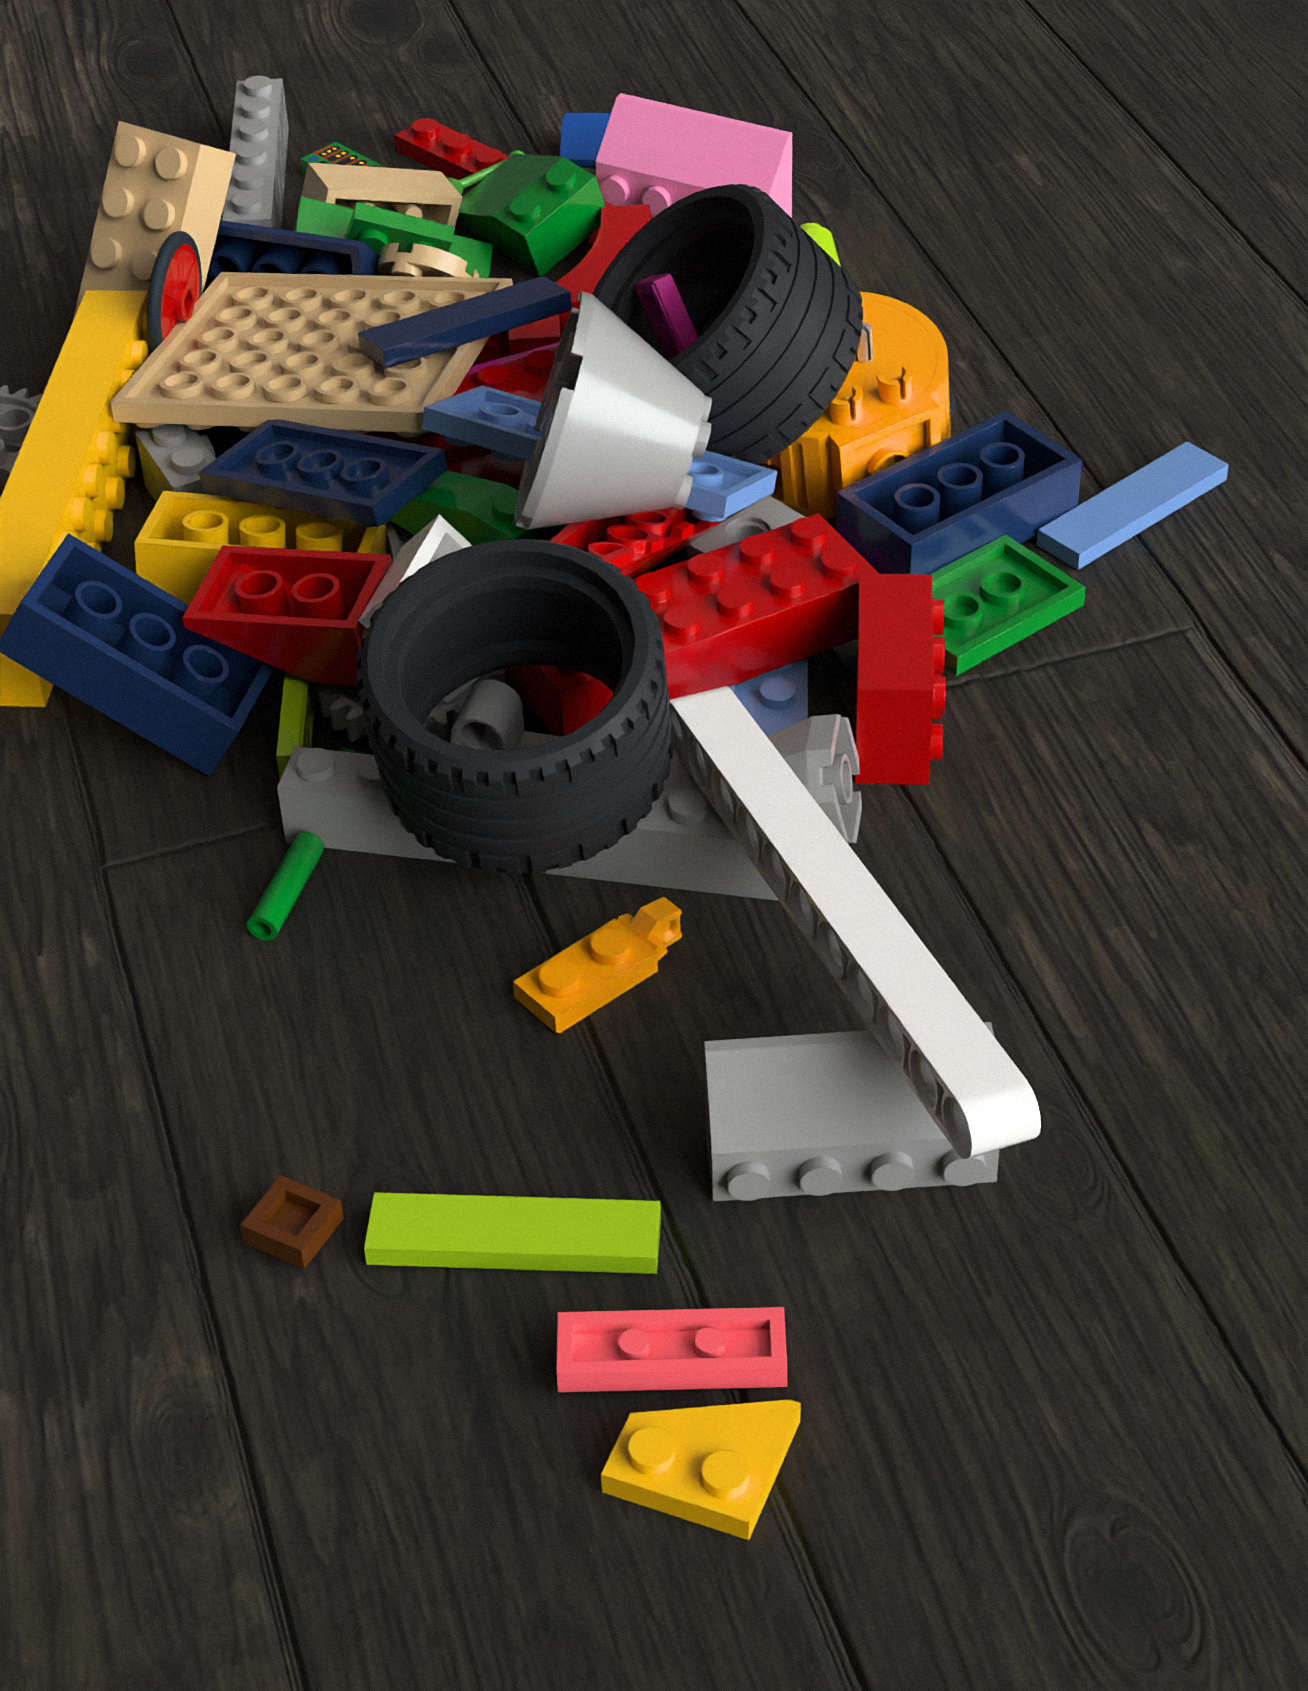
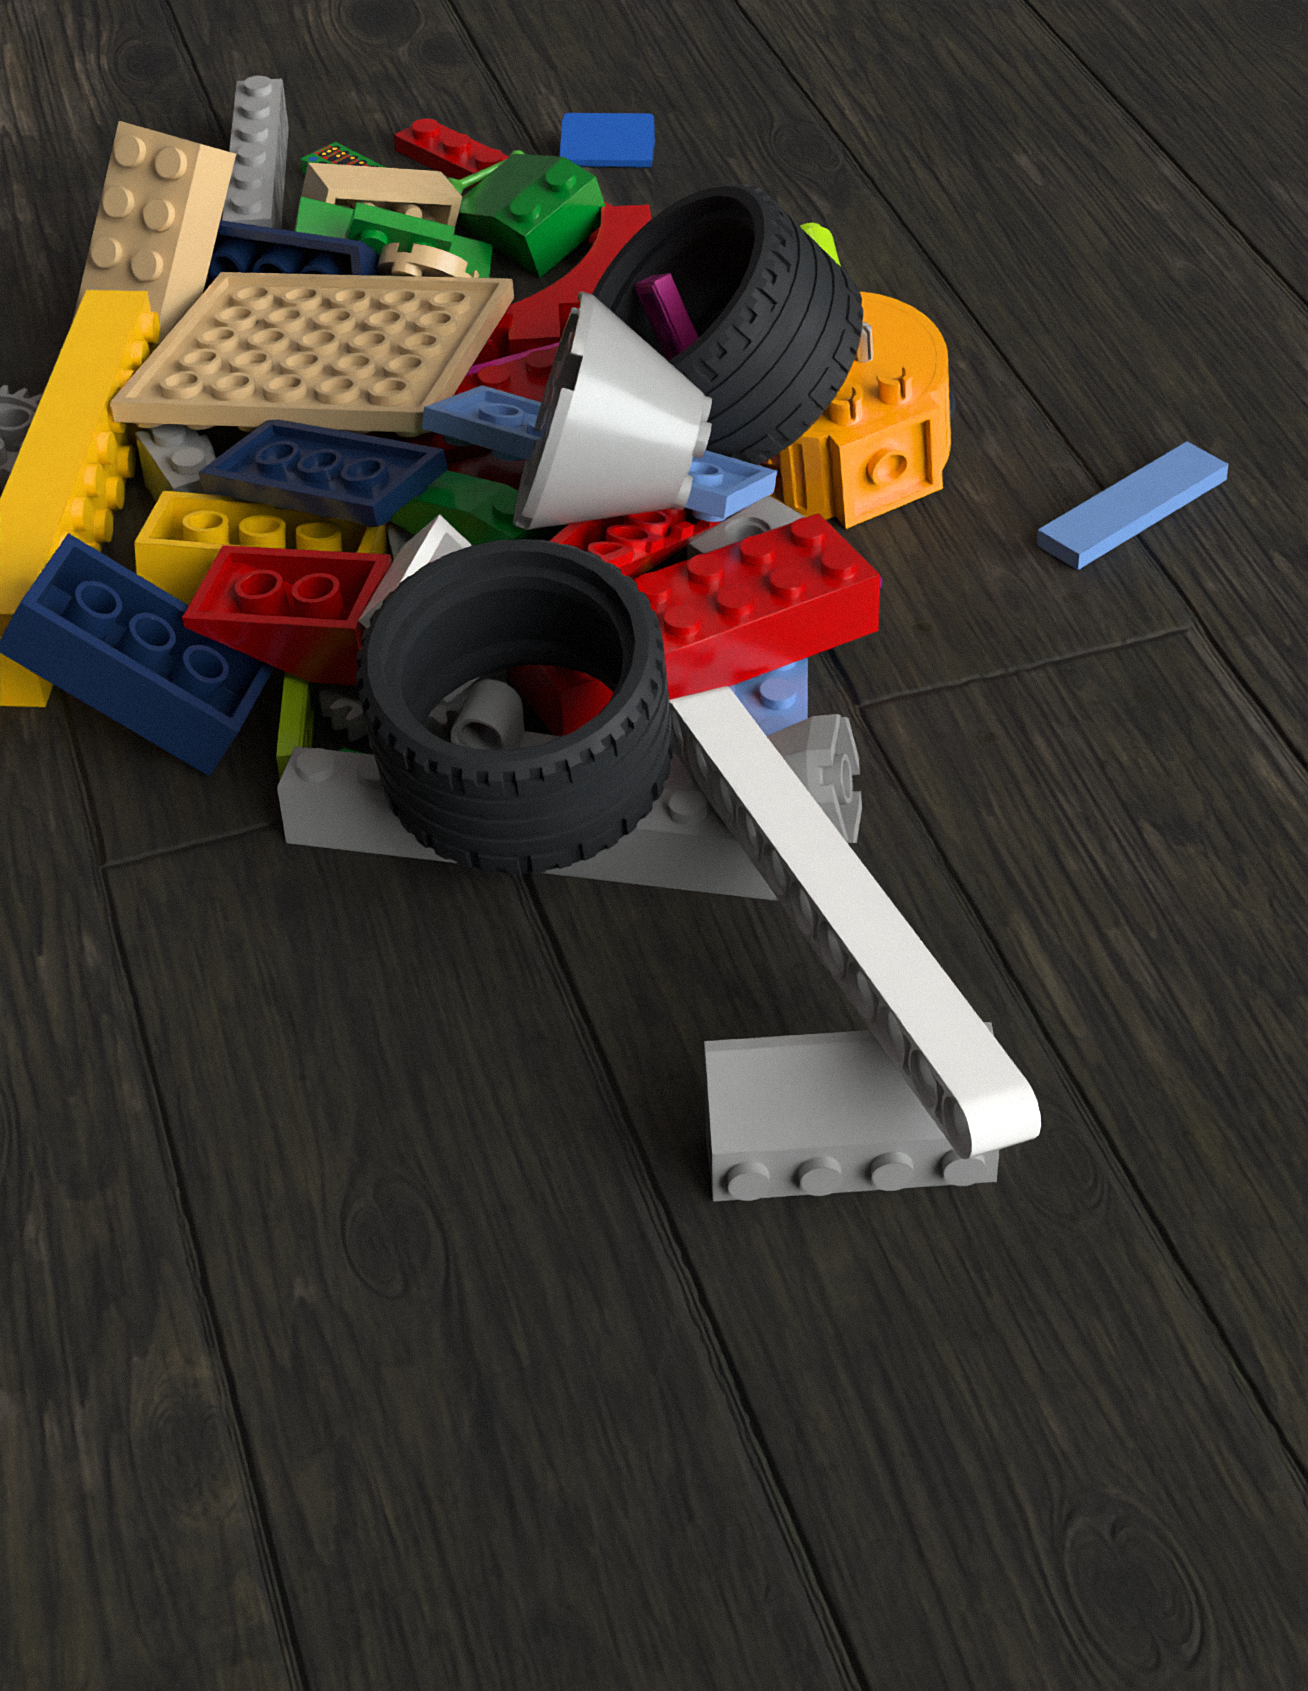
wheel [147,231,202,353] -> none
reddish brown plate [240,1175,344,1269] -> none
green piece [247,832,325,941] -> none
dark blue tile [358,276,572,368] -> none
lime tile [364,1192,661,1274] -> none
light orange hinge [513,897,682,1034] -> none
coral plate [557,1307,787,1392] -> none
bright pink slope [596,93,792,218] -> none
yellow wing [601,1399,801,1540] -> none
dark blue brick [836,410,1082,575] -> none
red brick [855,573,946,785] -> none
green plate [929,534,1086,676] -> none

